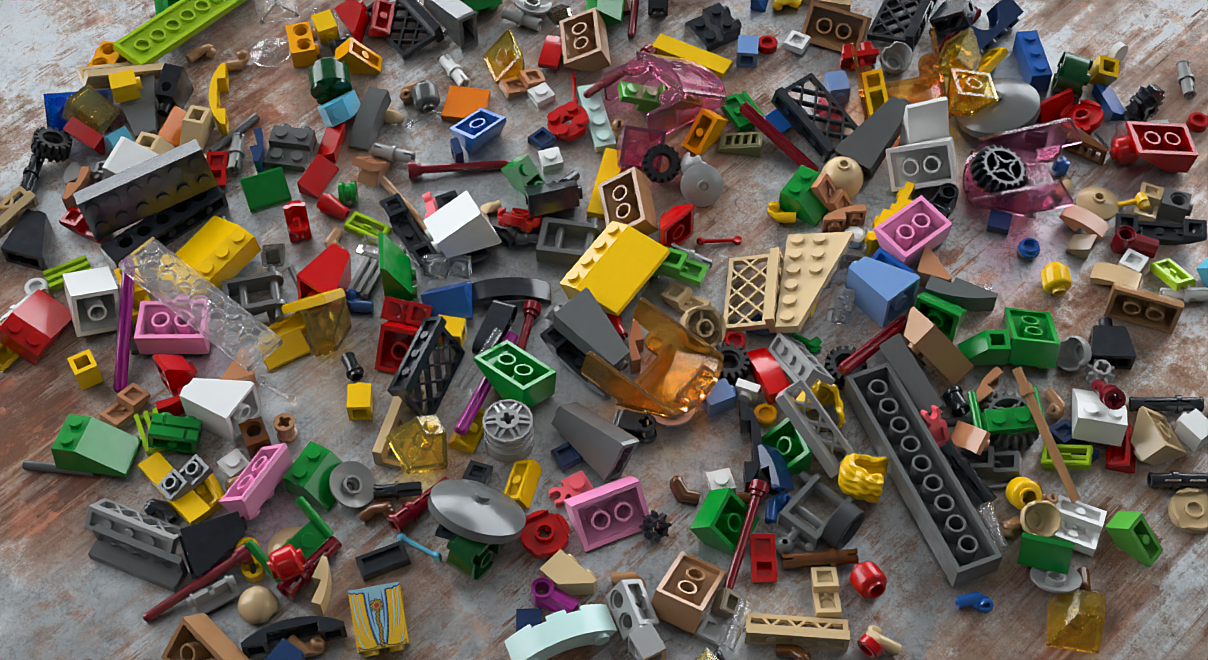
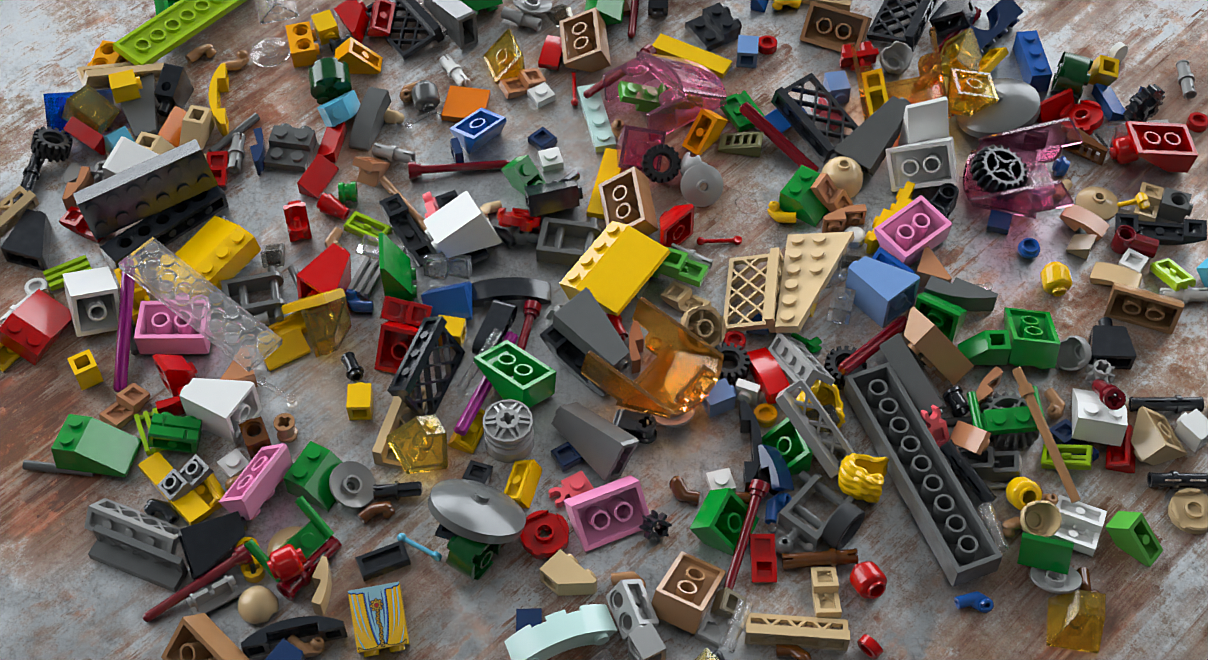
green slope [239,167,292,212] -> none
dark red pin [386,476,449,534] -> none
magenta piece [530,577,580,614] -> none
red plate [547,101,590,142] -> none
white plate [783,30,811,55] -> none
tan arm [865,625,901,656] -> none

